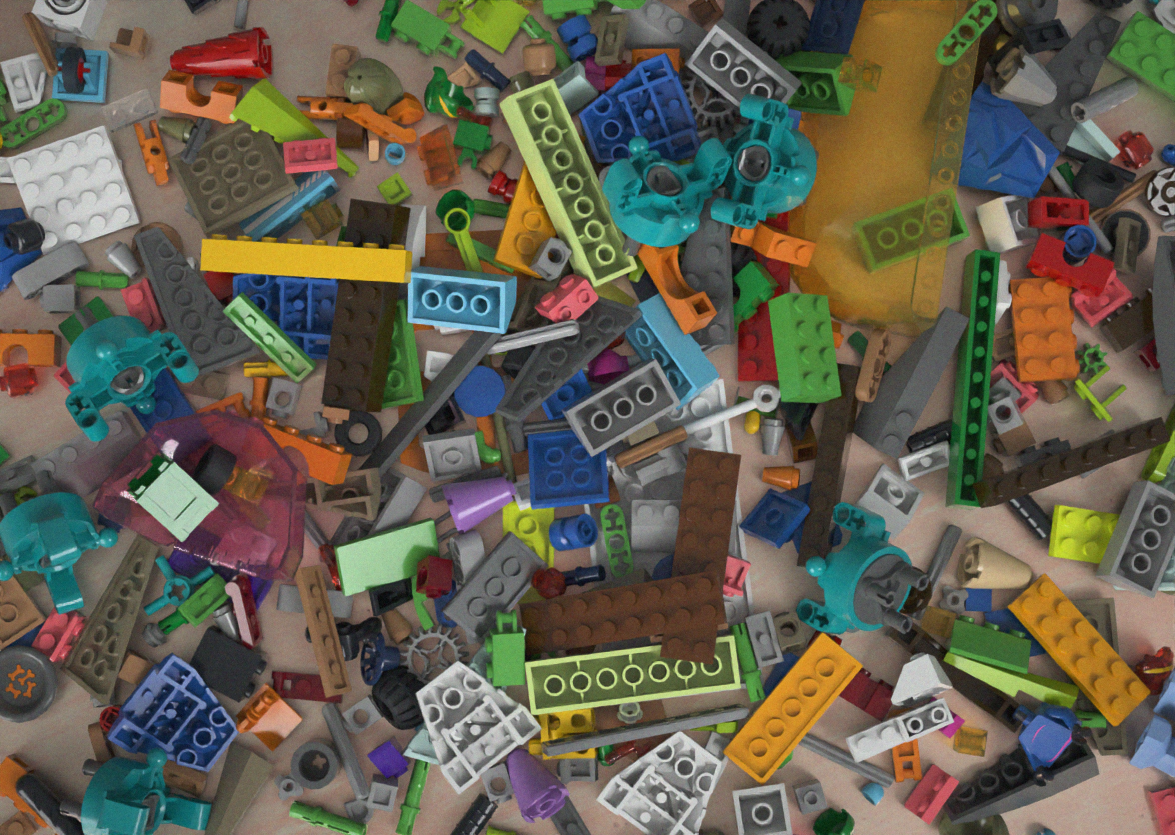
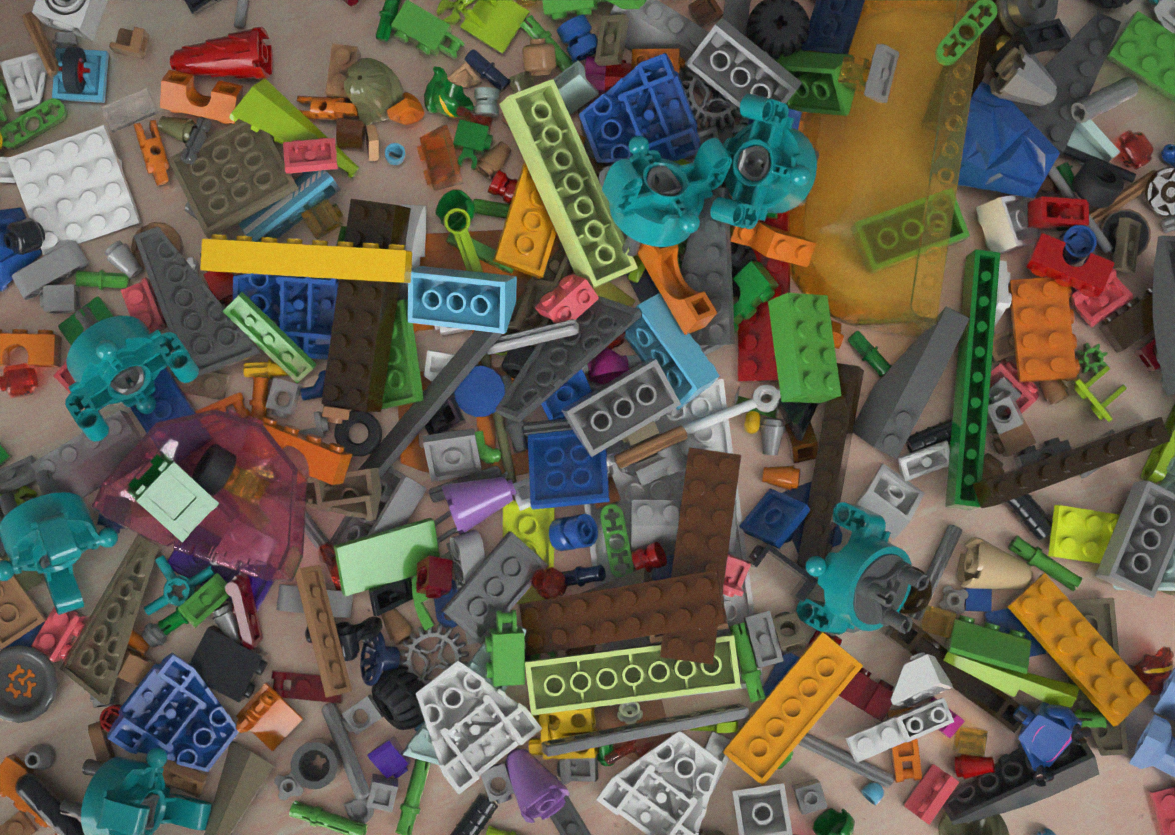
orange plate [344,102,417,144] -> none
lime plate [377,172,412,205] -> none
light grey brick [528,237,572,281] -> none
medium nougat beam [855,328,892,403] -> none
none -> light grey cone [24,744,54,770]
none -> orange pin [128,627,150,656]
none -> blue arm [301,370,326,401]
none -> red wheel [632,542,667,573]
none -> black panel [748,543,818,602]
none -> light grey plate [864,44,900,103]
none -> red cone [955,753,994,780]
none -> bright green pin [1008,535,1082,591]

